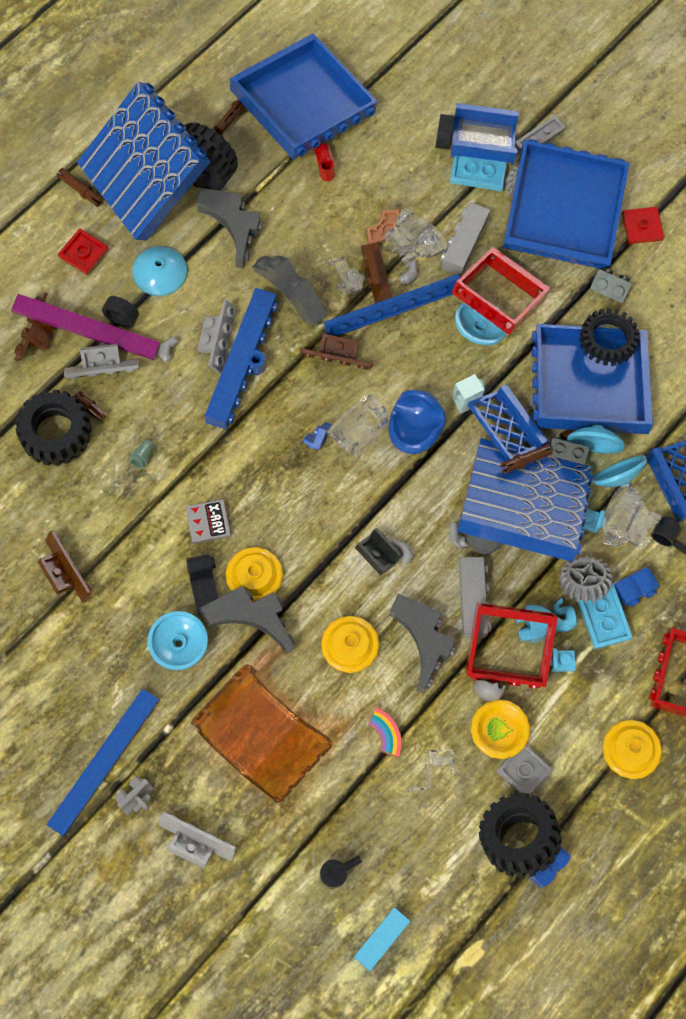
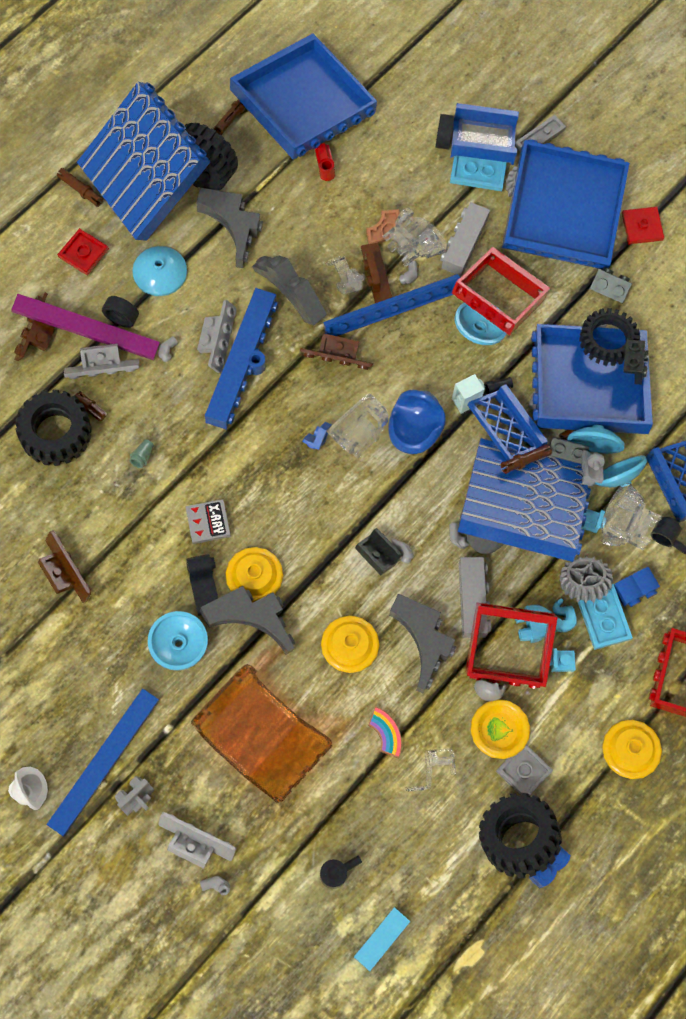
none -> white helmet [9,767,48,810]
none -> light grey arm [200,876,231,895]
none -> black pin [484,377,513,395]
none -> light grey hips [581,450,605,486]
none -> pearl dark grey bracket [623,340,649,385]

